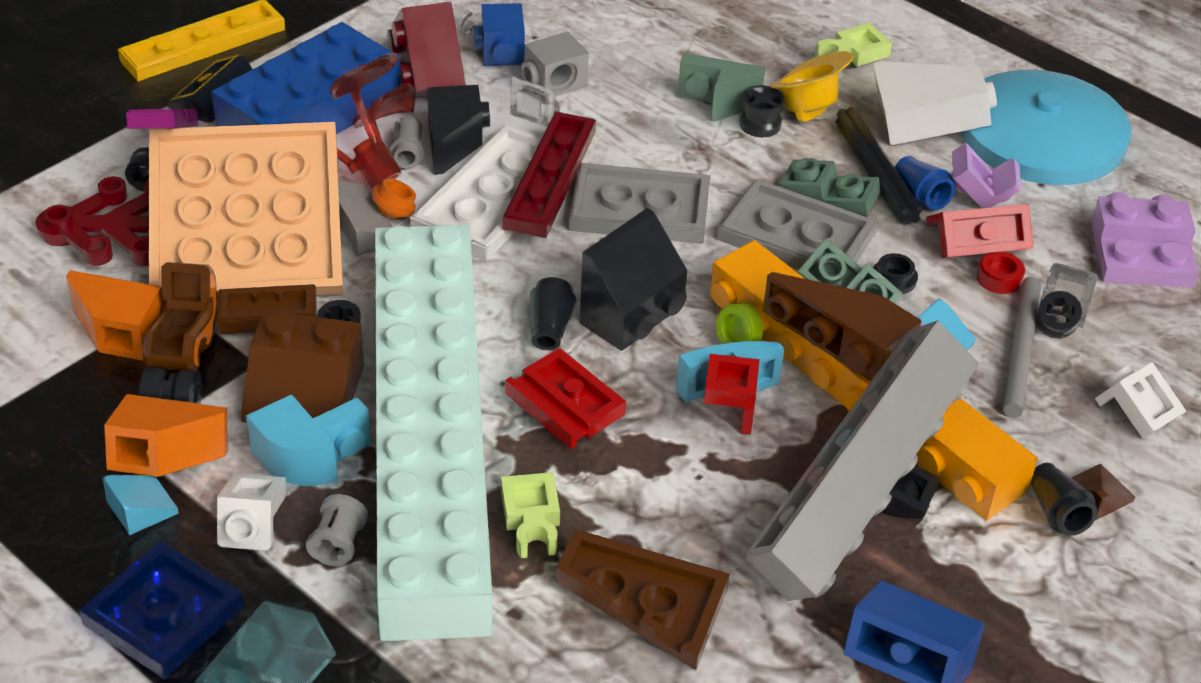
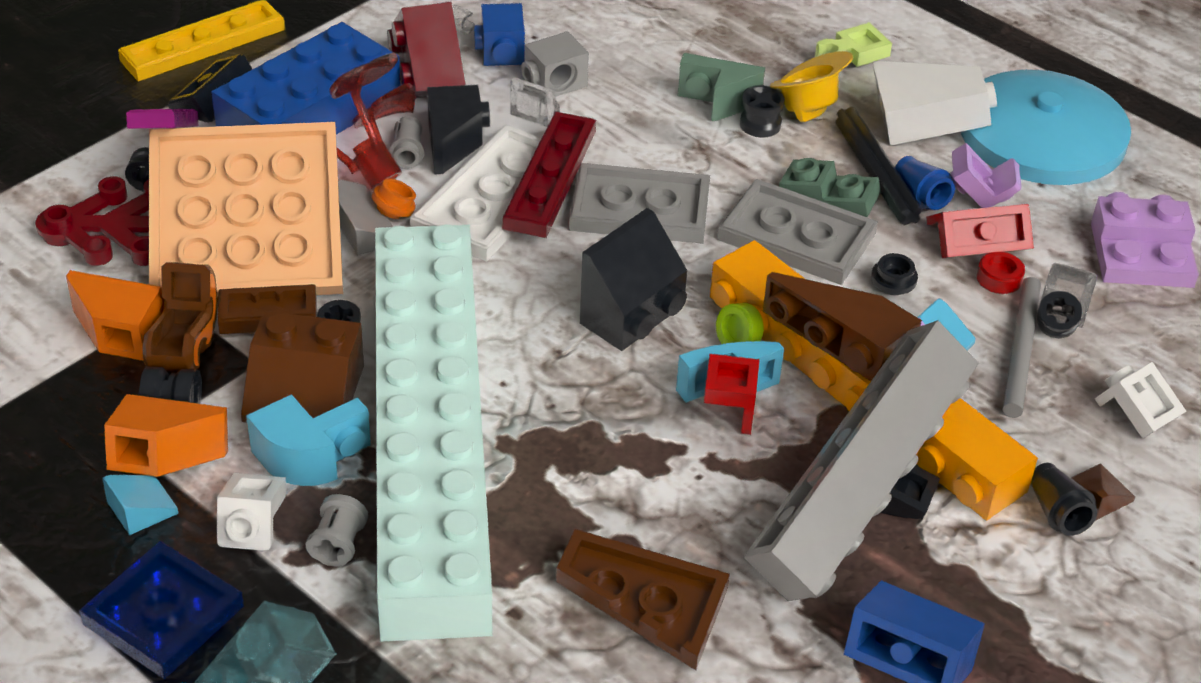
yellowish green plate [501,472,560,558] -> none
red plate [505,348,626,449] -> none
black cone [529,277,577,351] -> none
sand green slope [797,238,903,303] -> none

